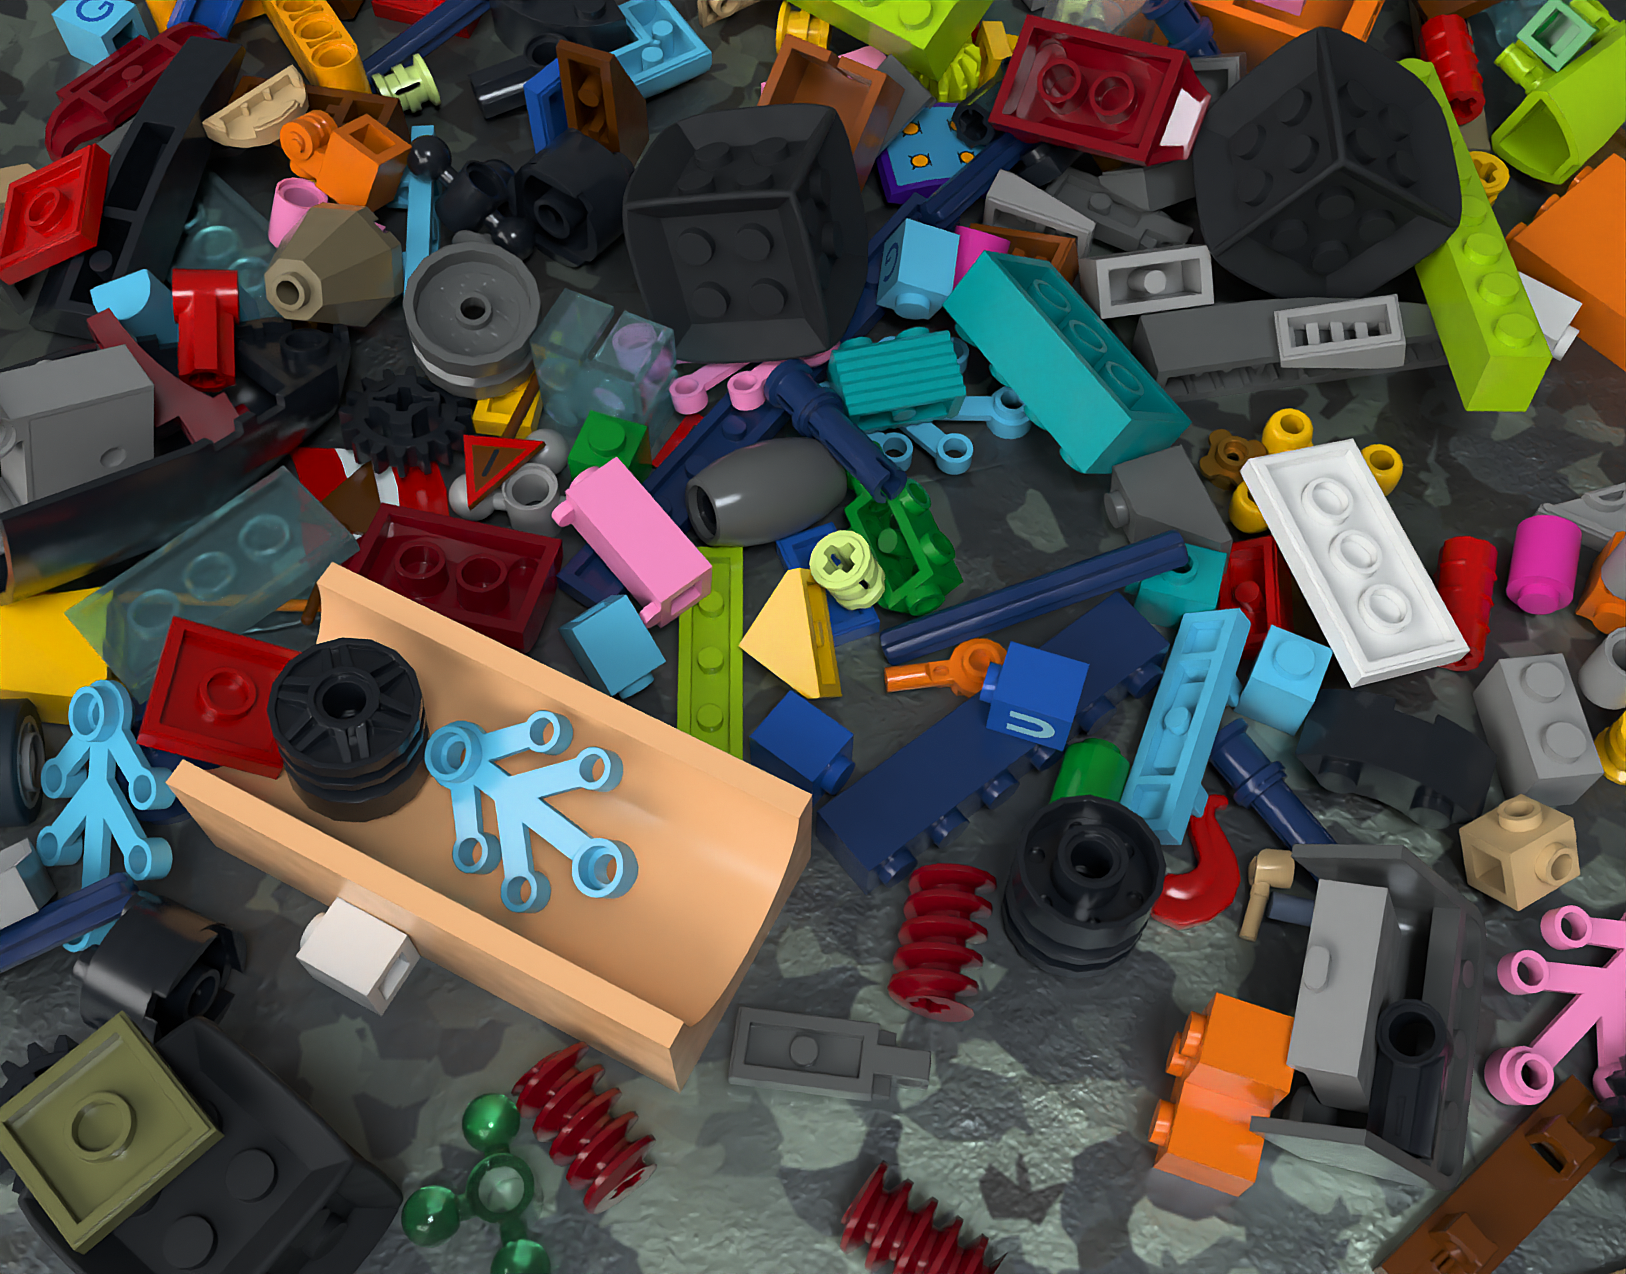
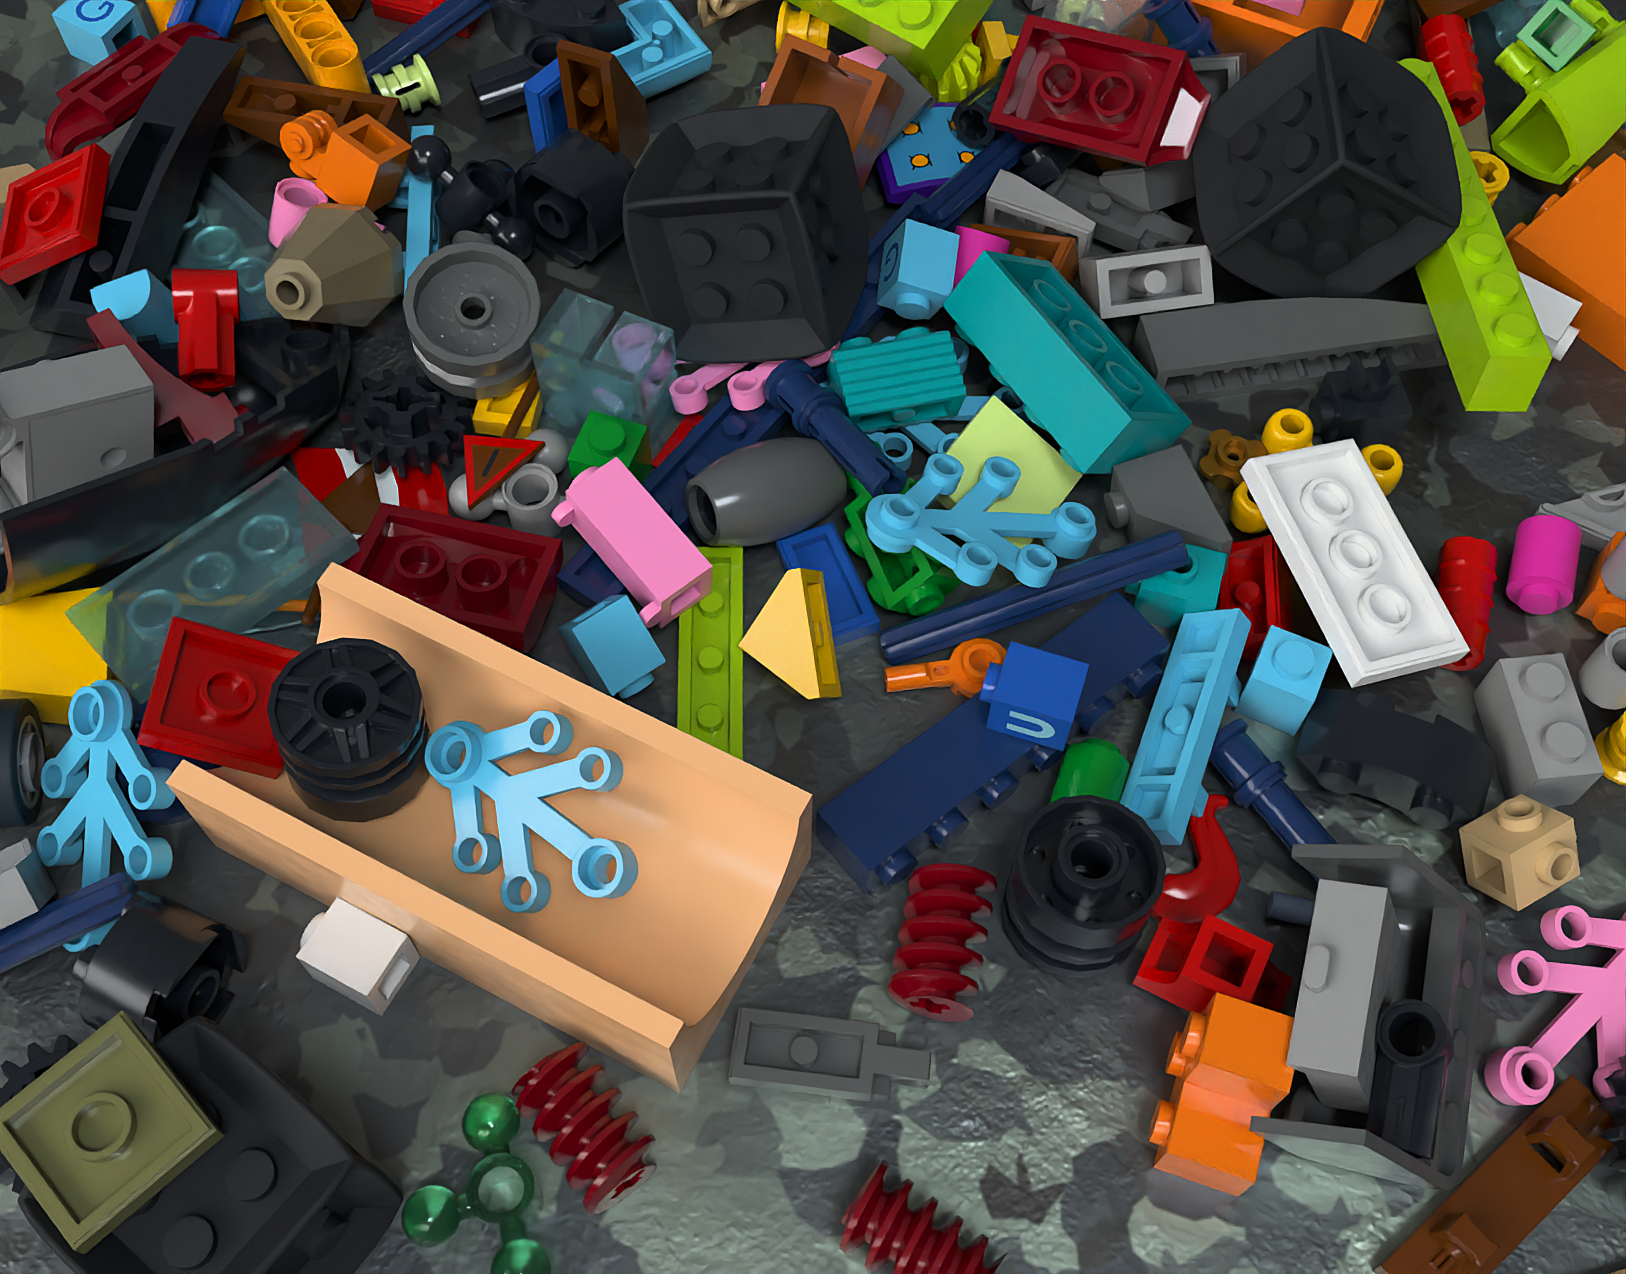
tan tile [202,64,309,148] -> none
blue brick [749,690,855,808] -> none
yellowish green bush [809,530,885,610] -> none
tan hand [1239,848,1295,942] -> none
light grey slope [1274,294,1406,369] -> none
none -> medium azure plant [865,453,1097,588]
none -> yellowish green tile [936,395,1083,549]
none -> red brick [1132,913,1294,1014]
none -> black brick [1309,356,1413,451]

